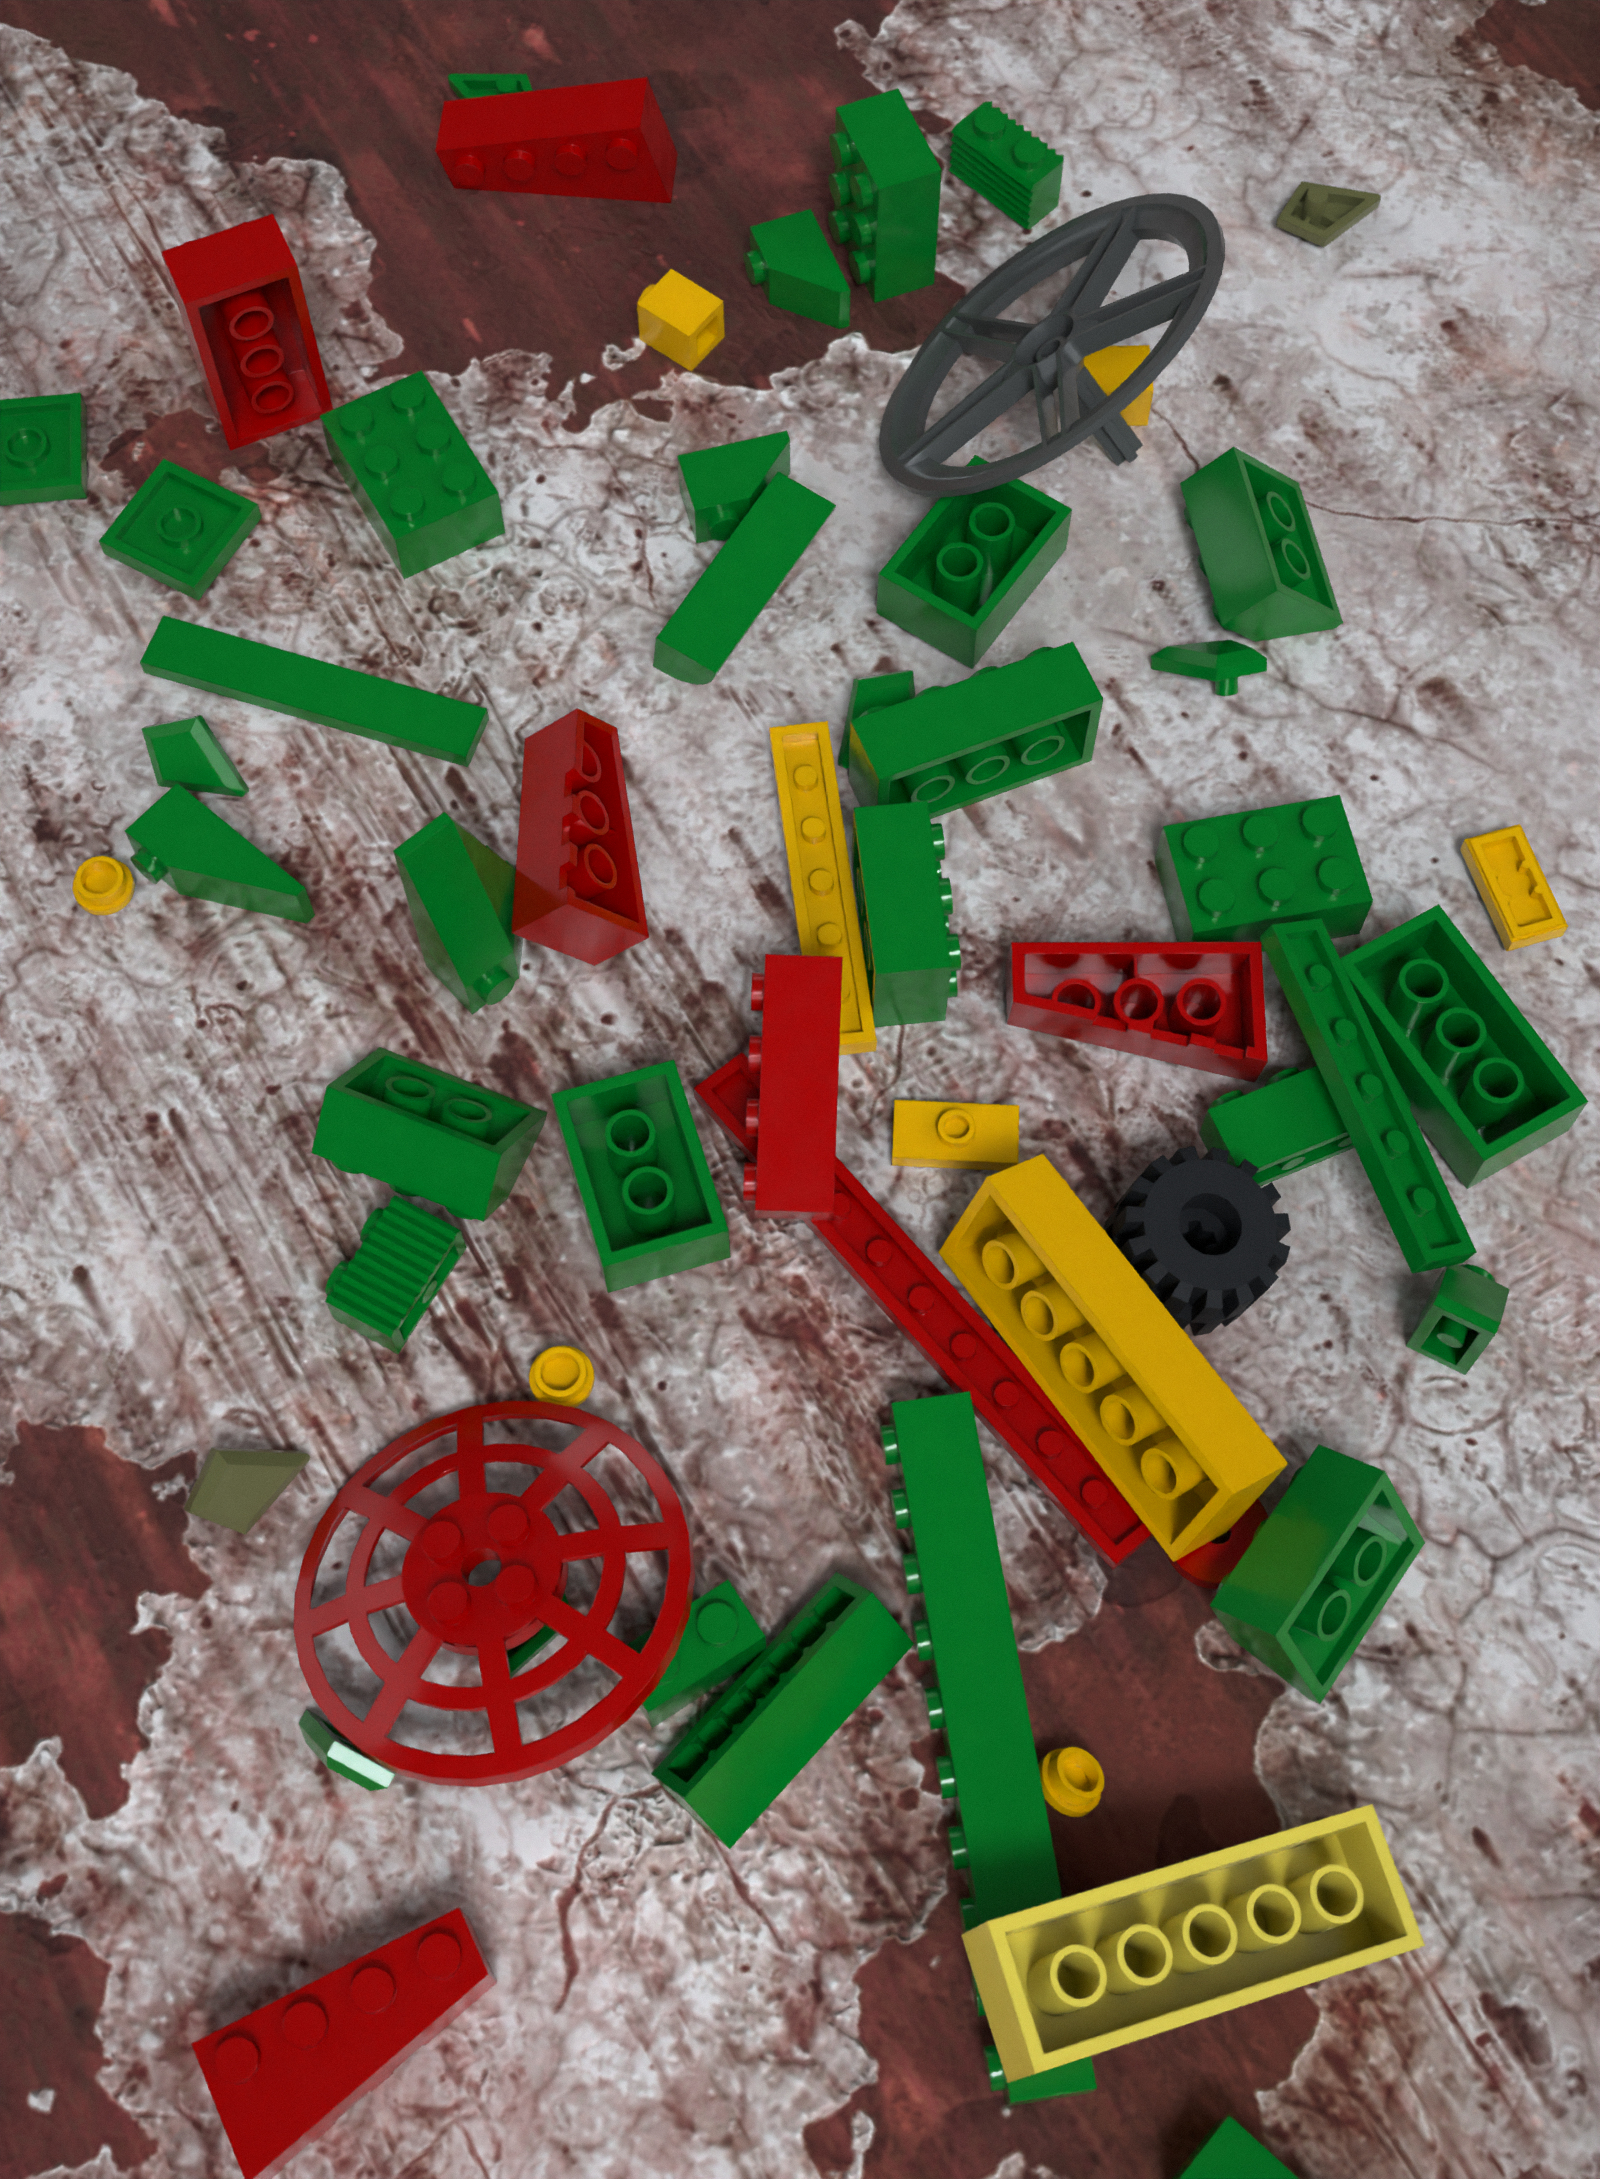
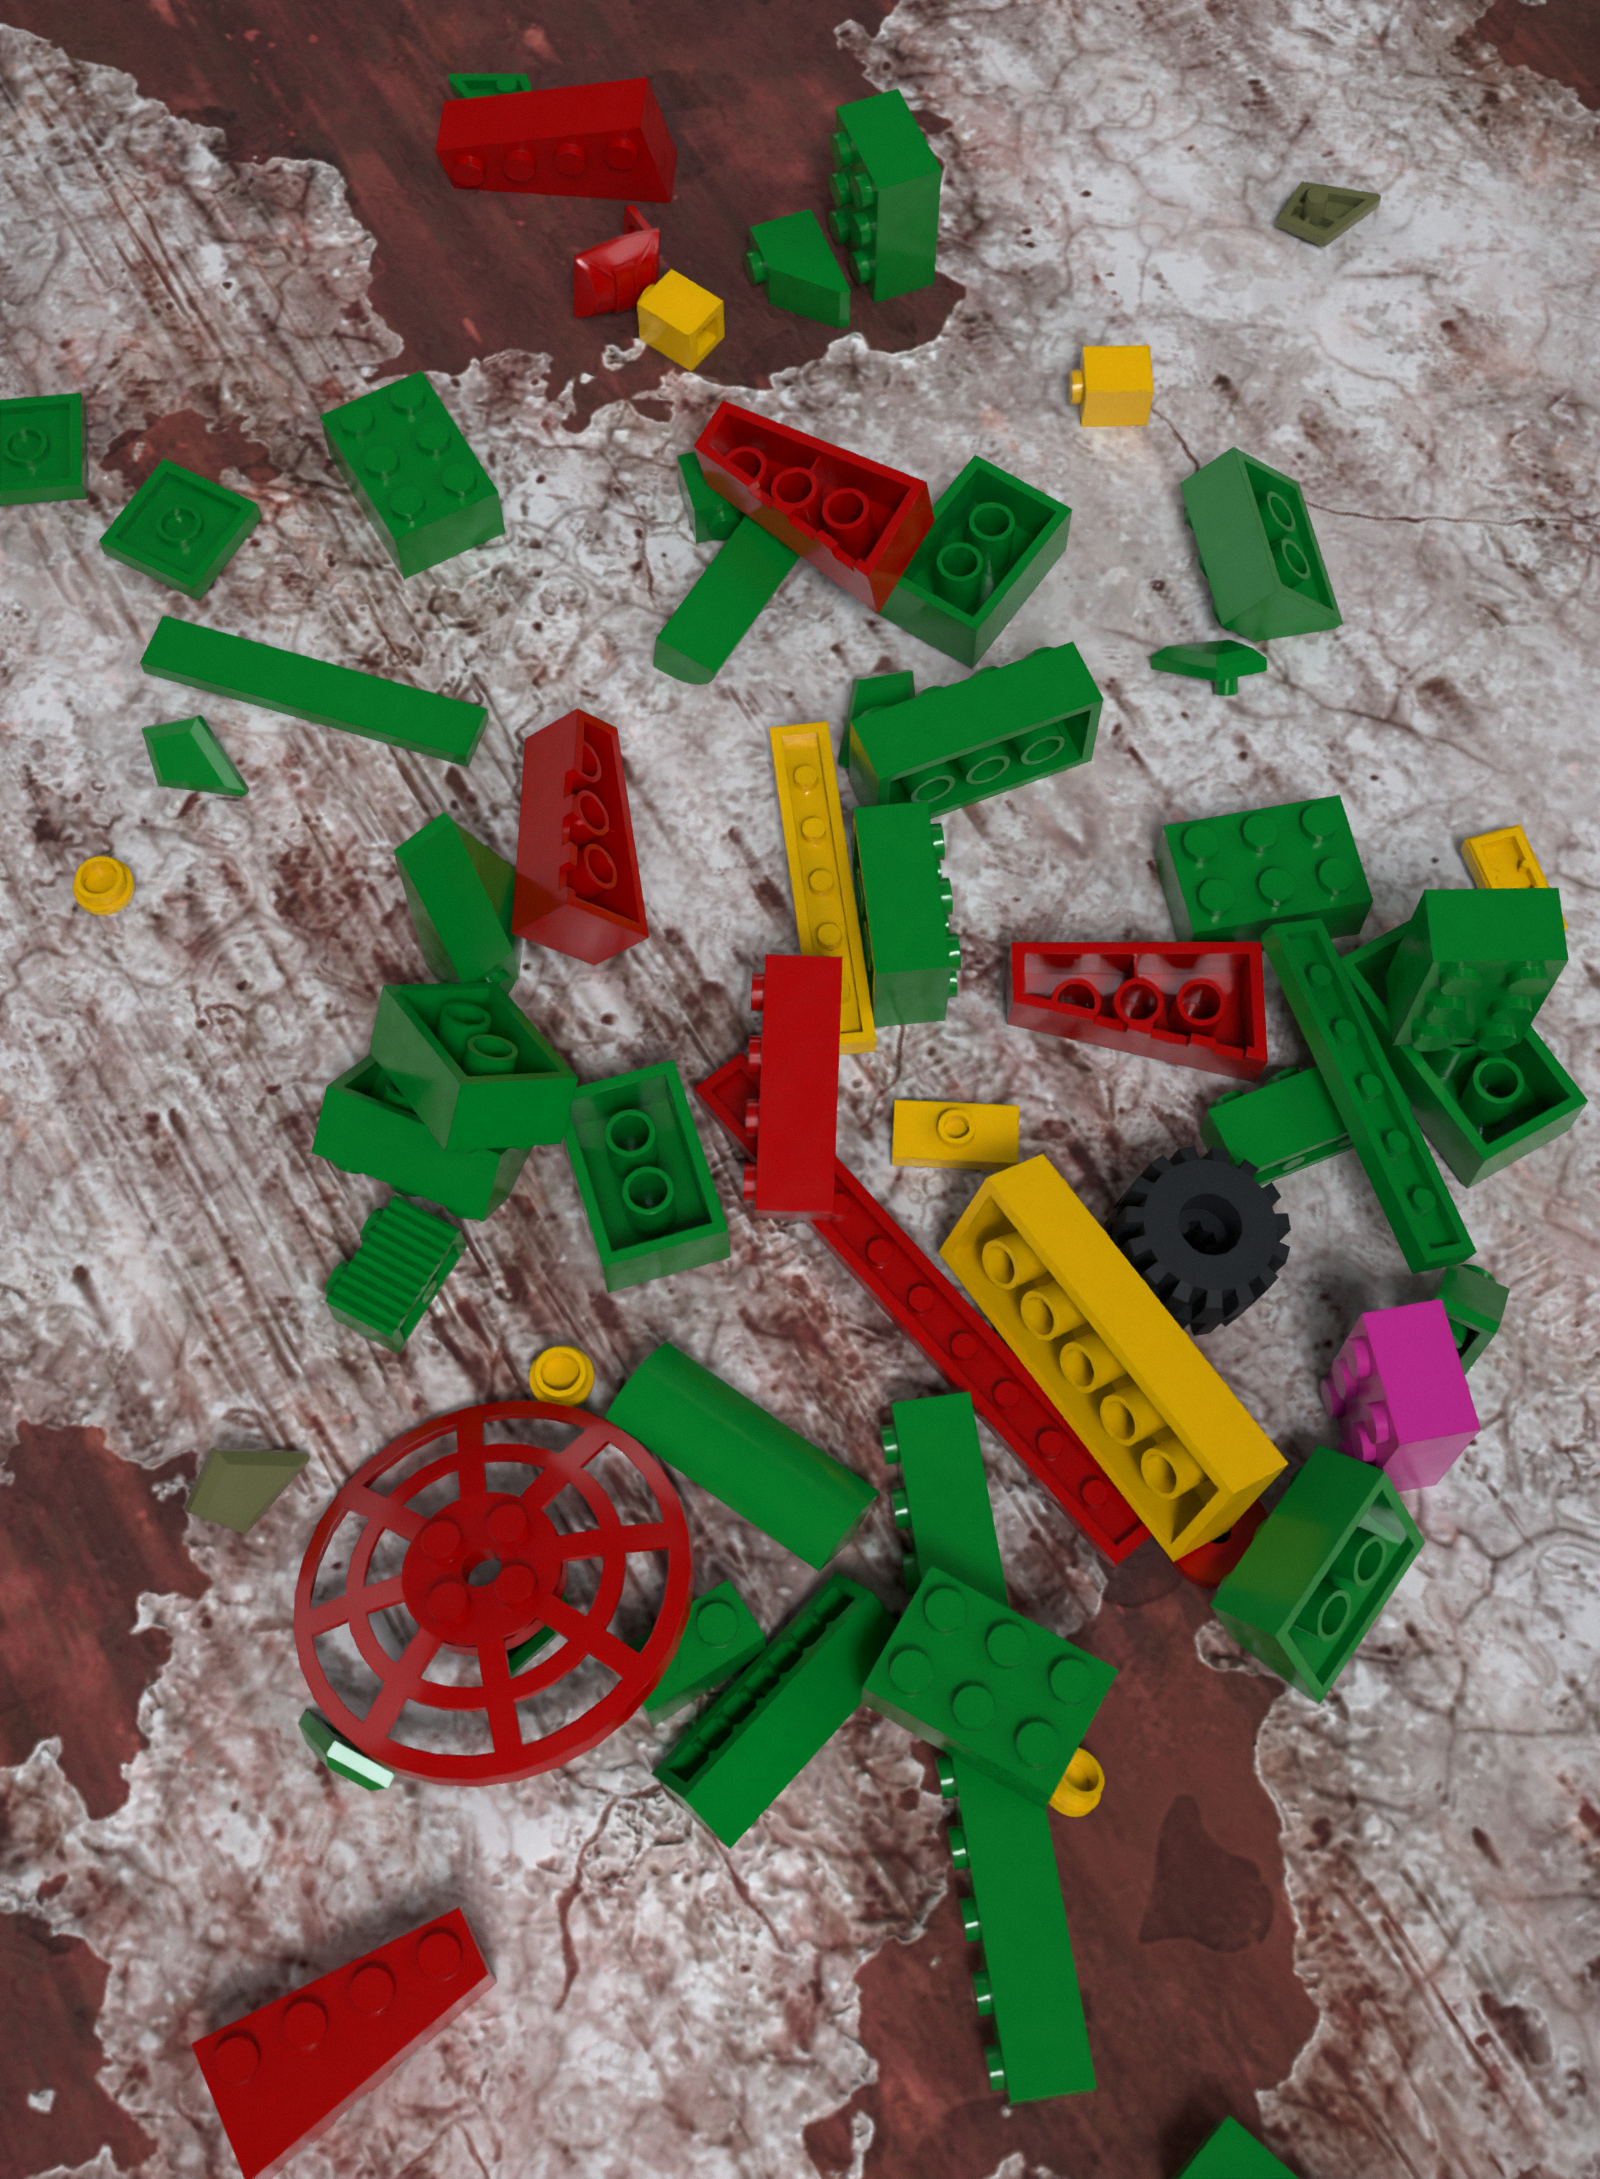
green slope [125,783,315,924] -> none
red brick [161,214,333,451] -> none
dark grey wheel [879,193,1225,497] -> none
green brick [949,102,1064,230] -> none
light yellow brick [961,1804,1425,2083] -> none
none -> green brick [369,982,578,1154]
none -> red piece [573,204,660,318]
none -> green brick [605,1342,880,1572]
none -> red wedge [694,400,935,614]
none -> green brick [861,1565,1119,1810]
none -> dark pink brick [1321,1299,1481,1492]
none -> green brick [1385,888,1569,1052]

